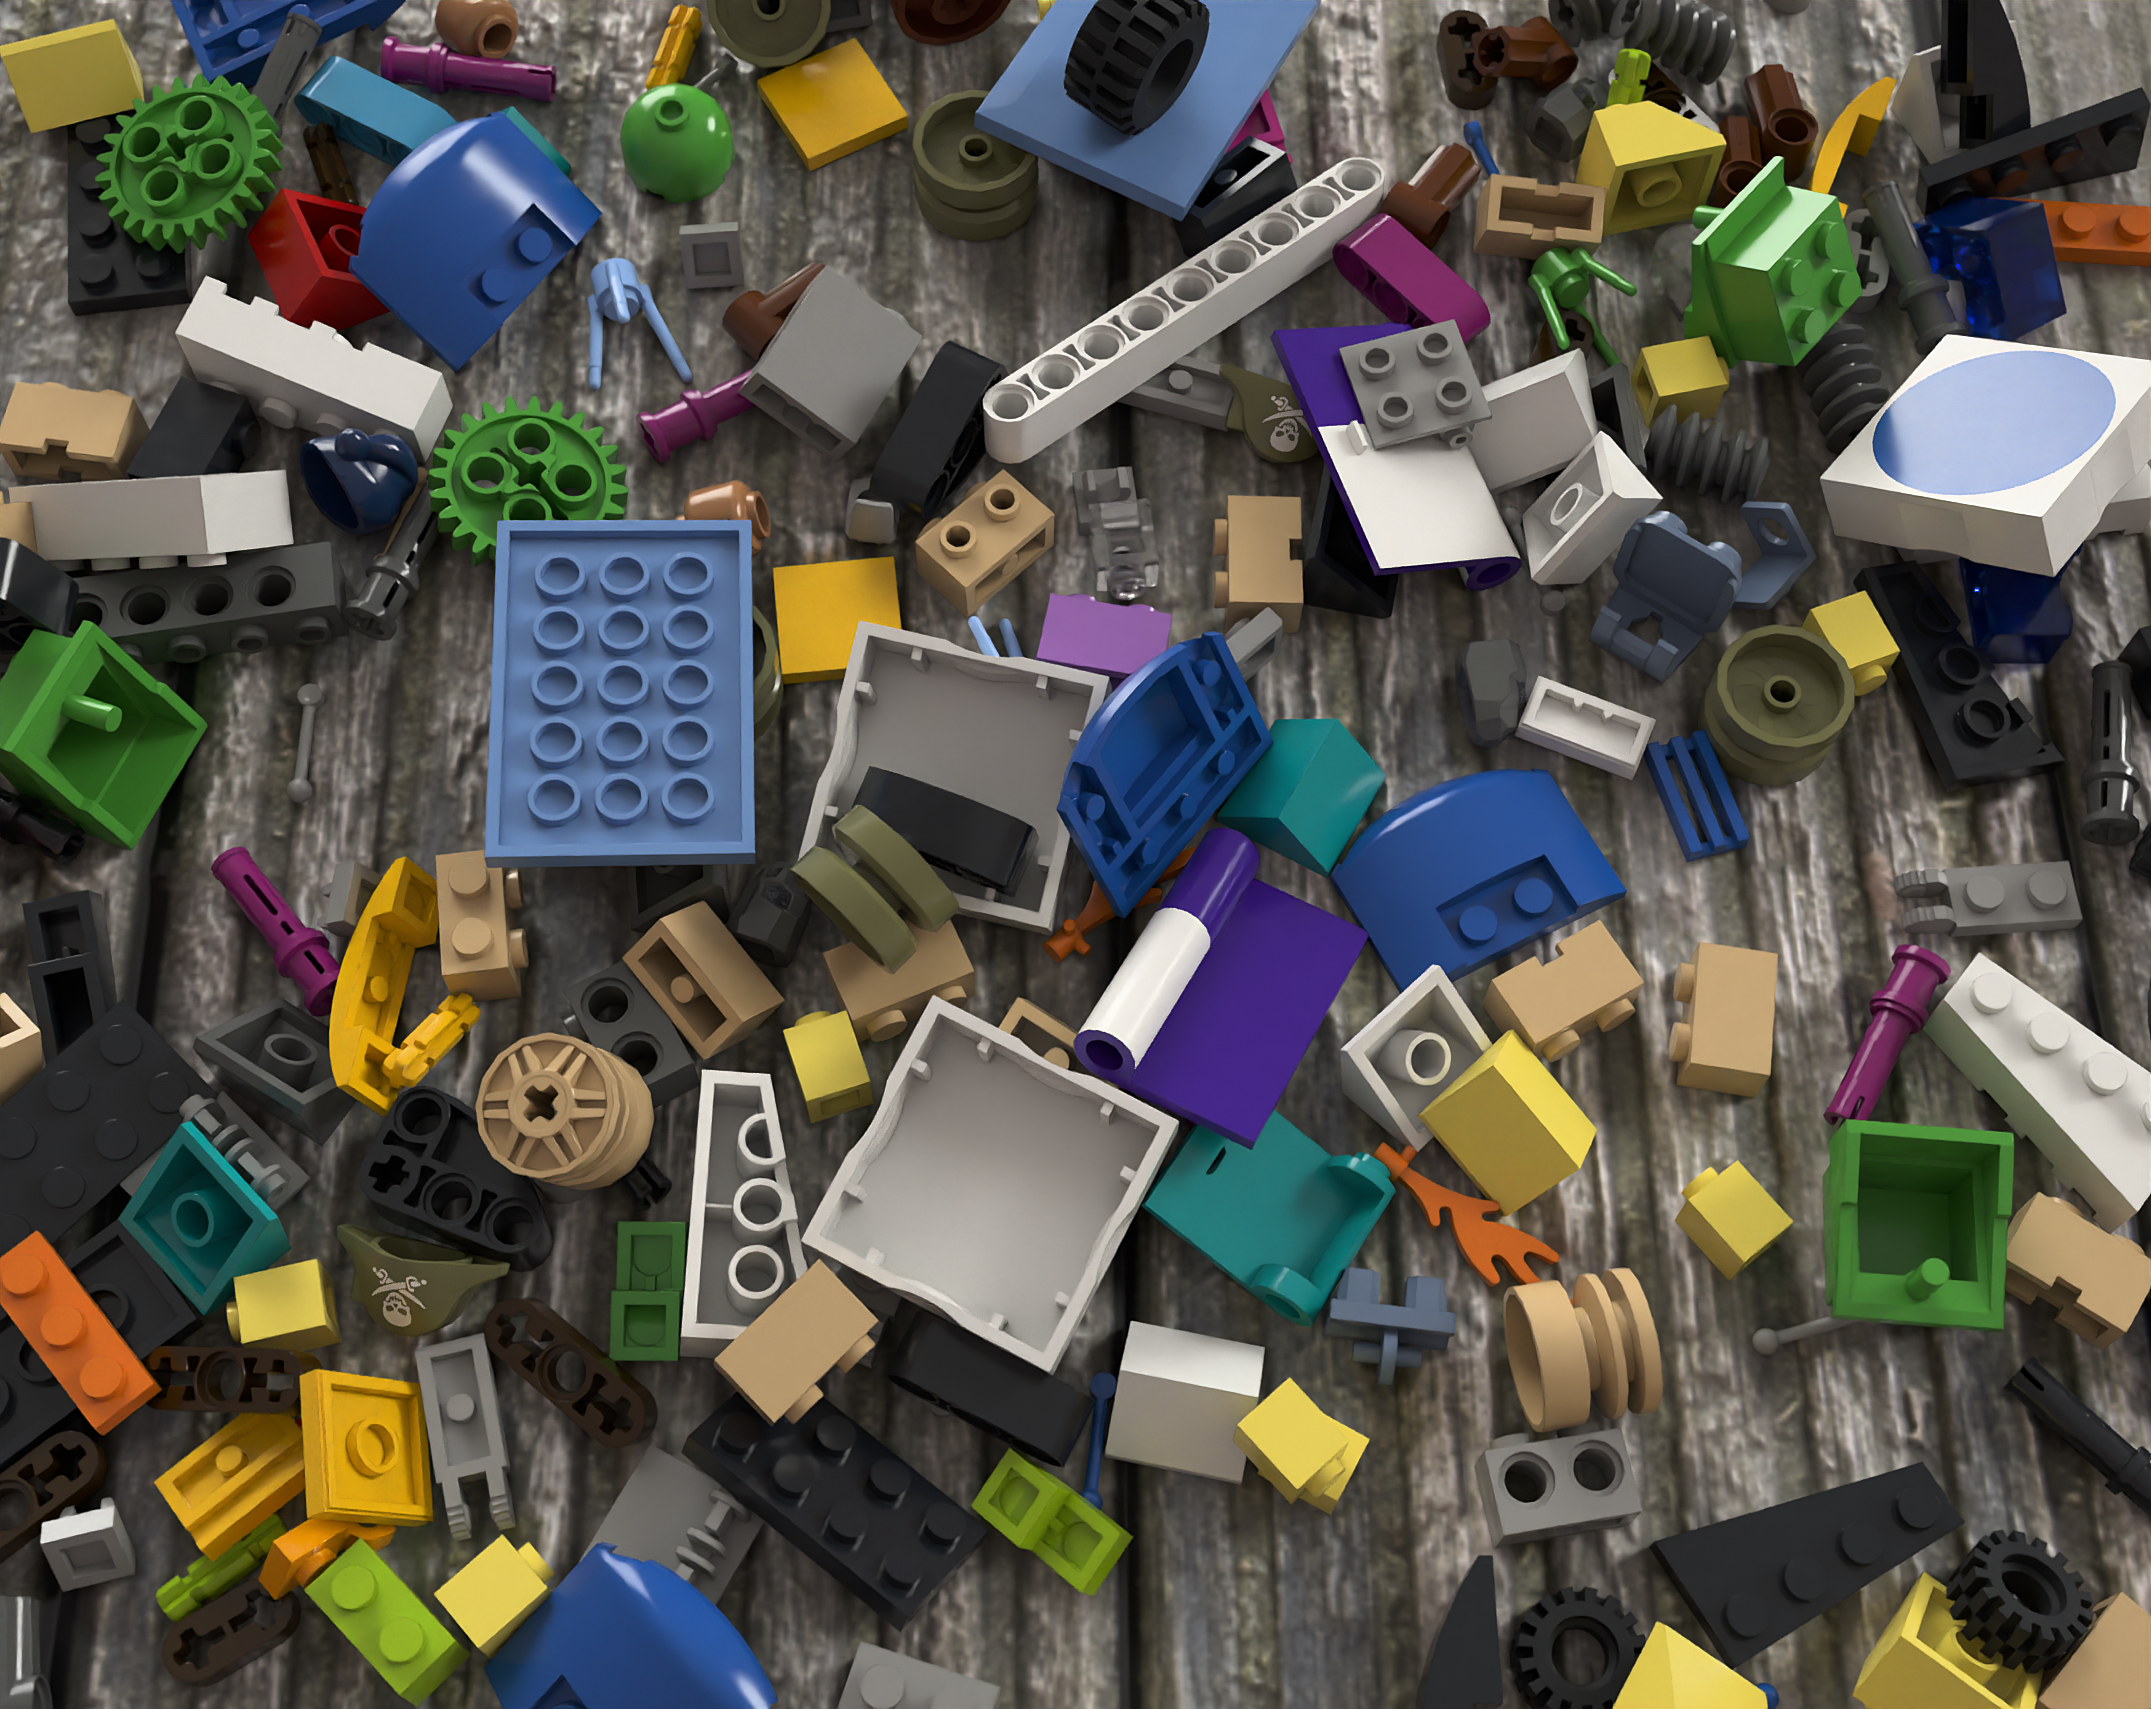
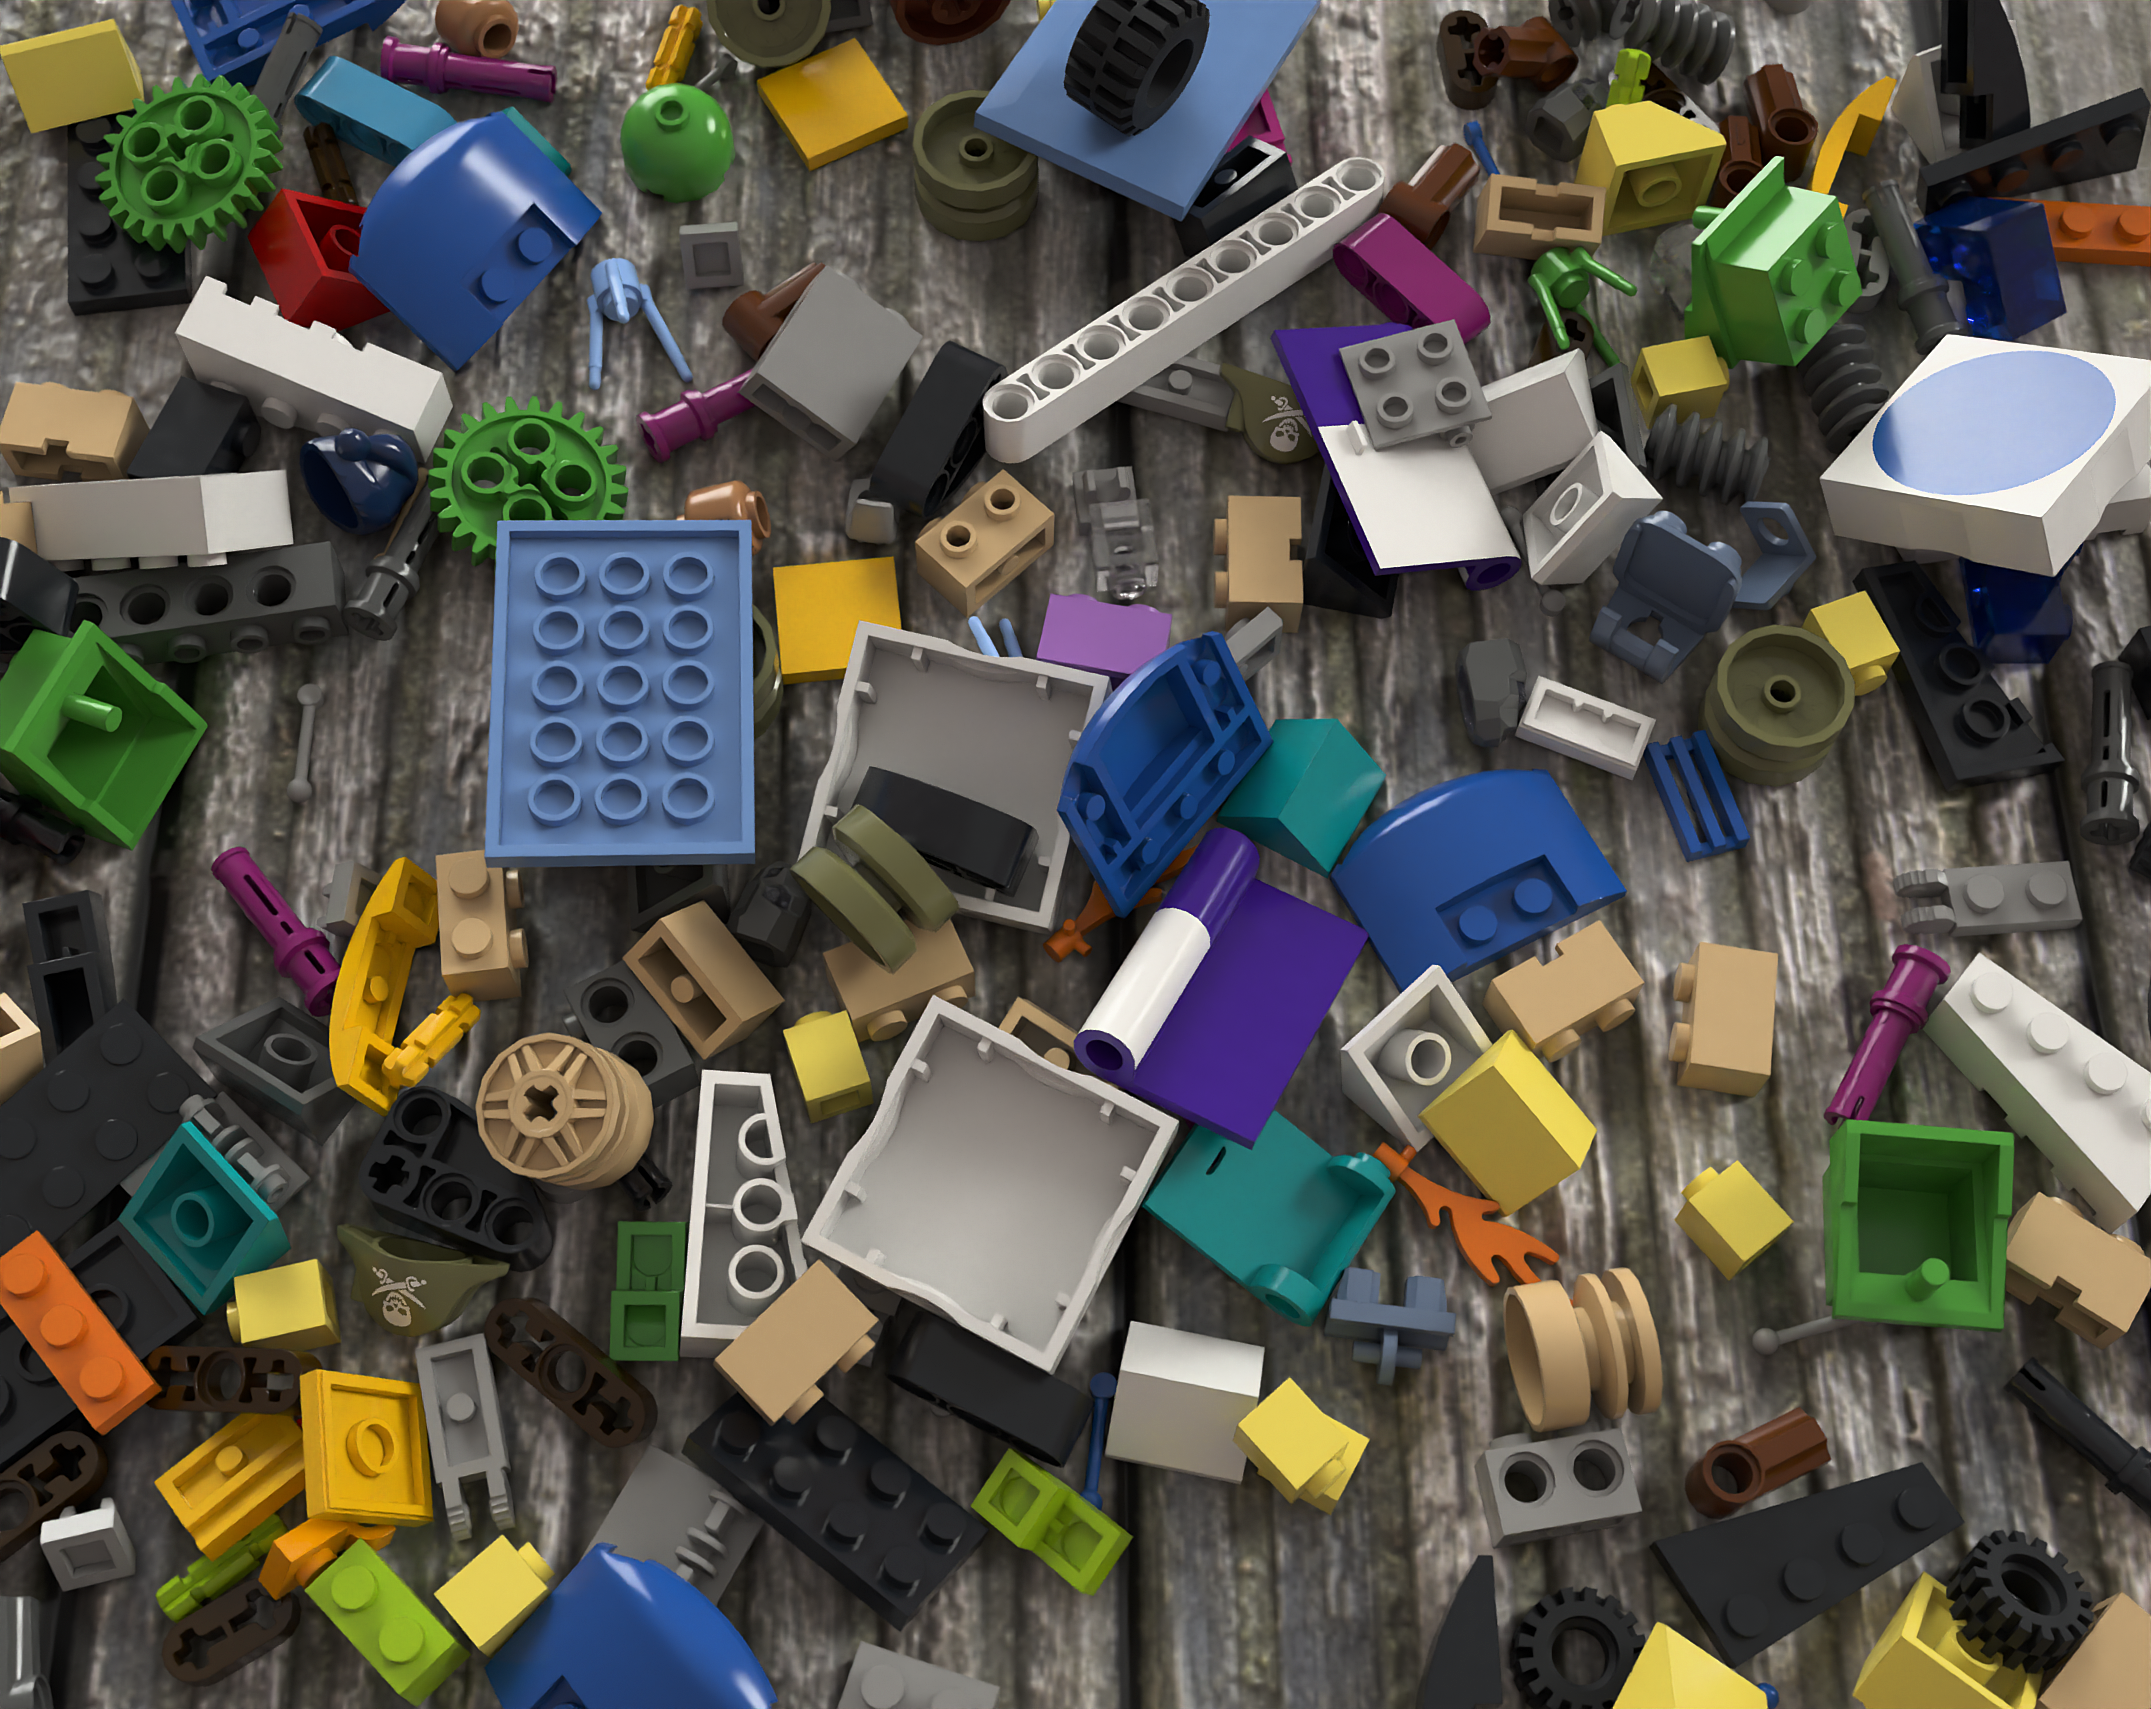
none -> reddish brown piece [1685,1406,1831,1519]

